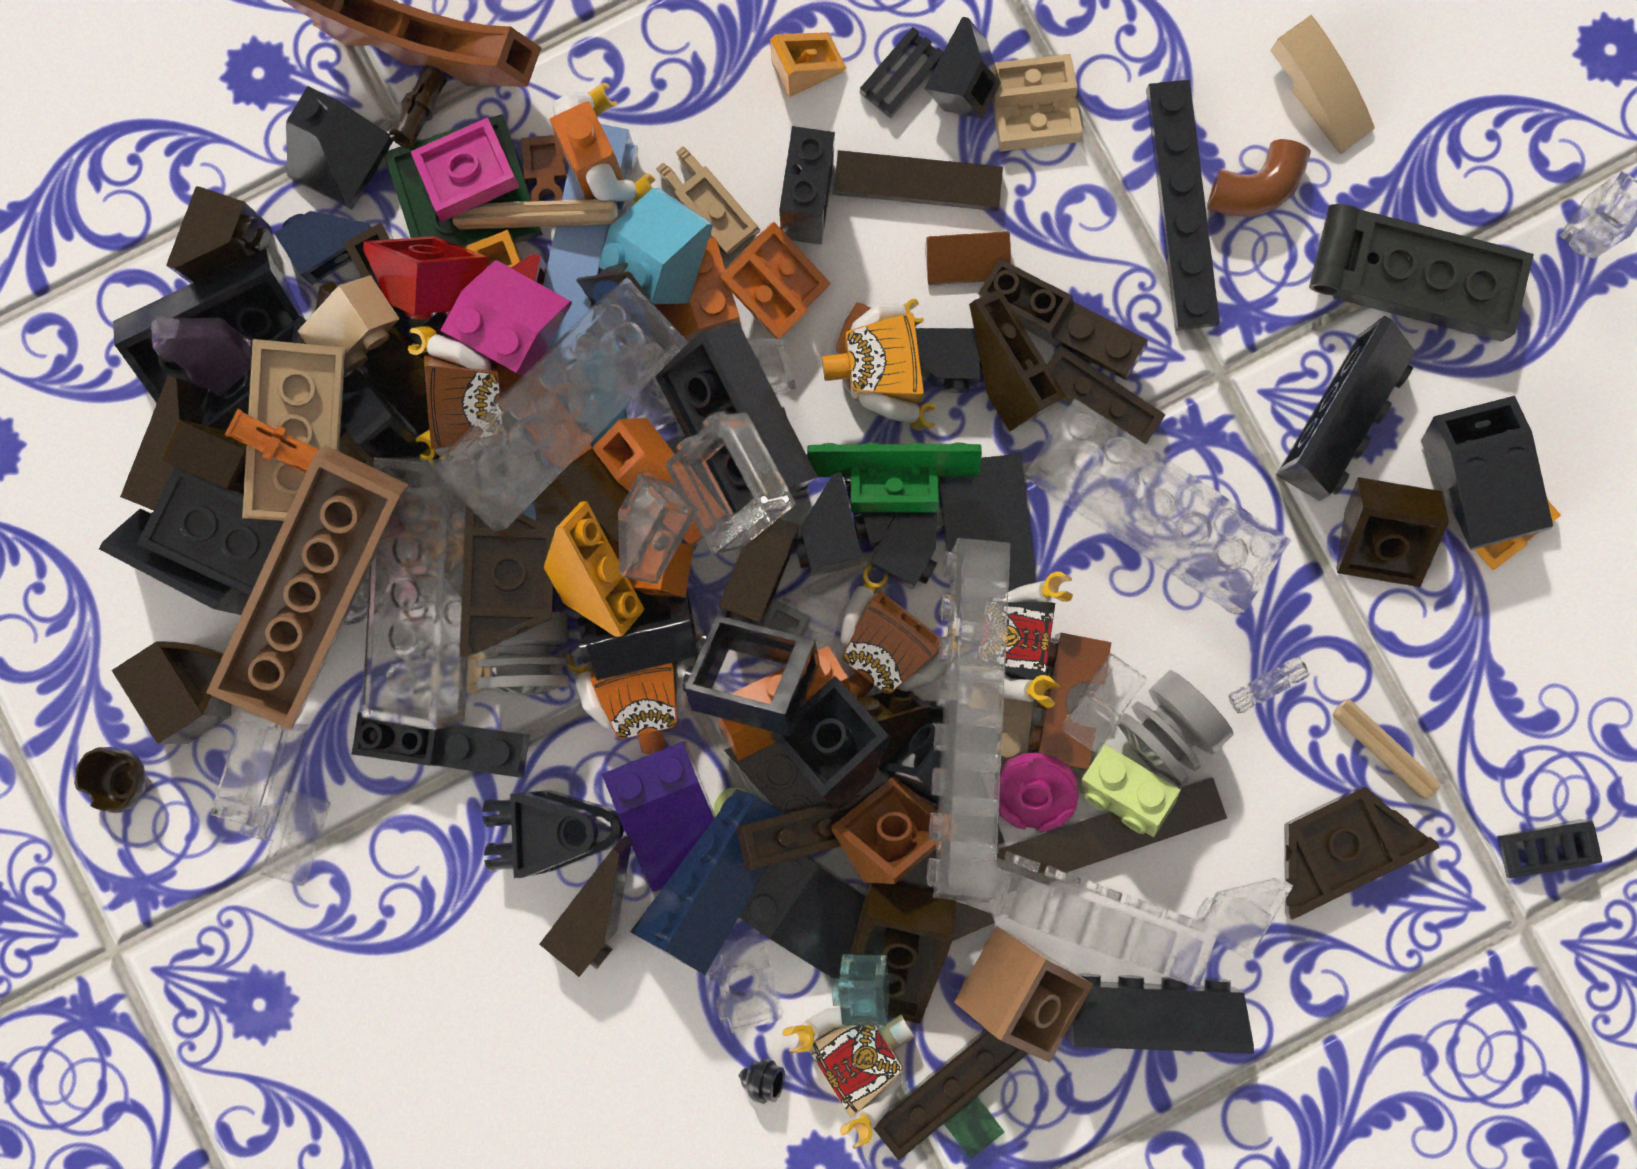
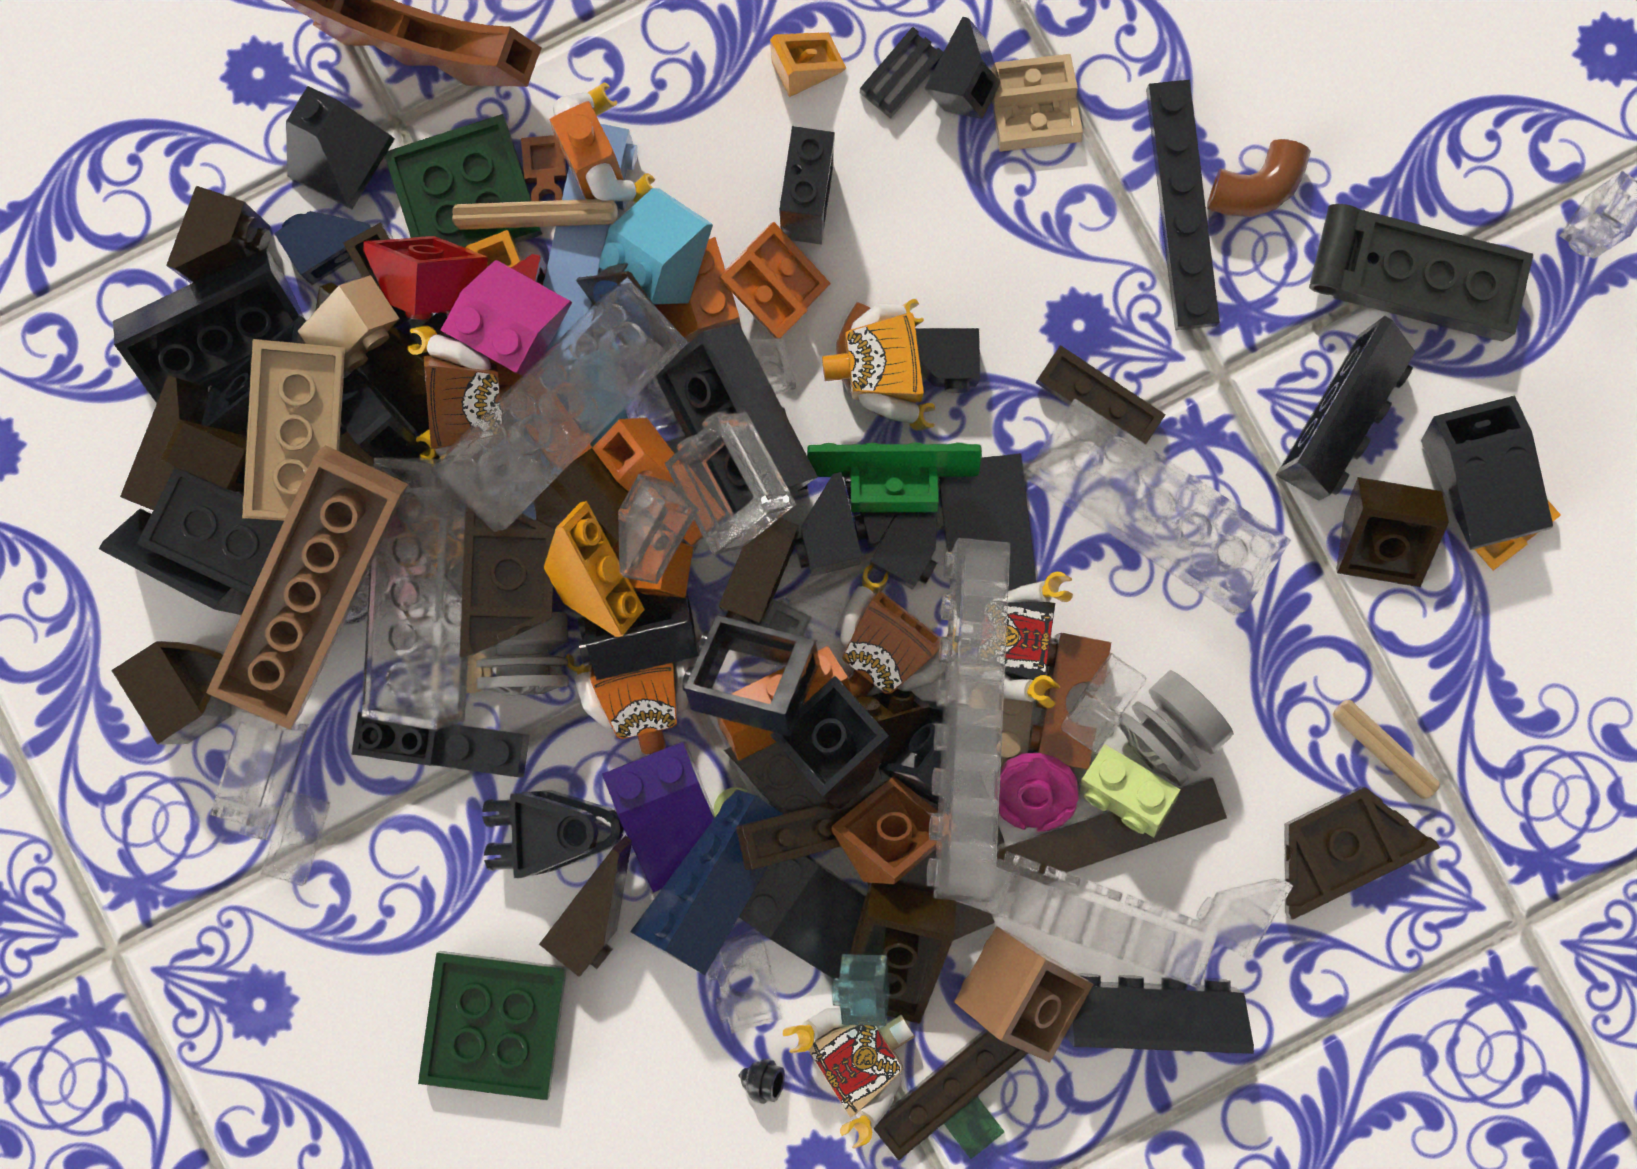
dark brown hair [74,747,147,813] -> none
clear purple slope [151,318,252,397] -> none
orange pin [225,409,320,474] -> none
dark brown pin [389,66,447,148] -> none
dark pink plate [410,117,519,222] -> none
tan hinge [656,146,760,259] -> none
dark brown tile [833,150,1003,211] -> none
dark orange slope [925,231,1011,285] -> none
dark brown slope [969,289,1066,432] -> none
dark brown slope [978,258,1148,381] -> none
clear axle [1228,657,1310,714] -> none
tan slope [1270,14,1375,154] -> none
black slope [1497,819,1602,878] -> none
none -> dark green plate [418,951,567,1100]

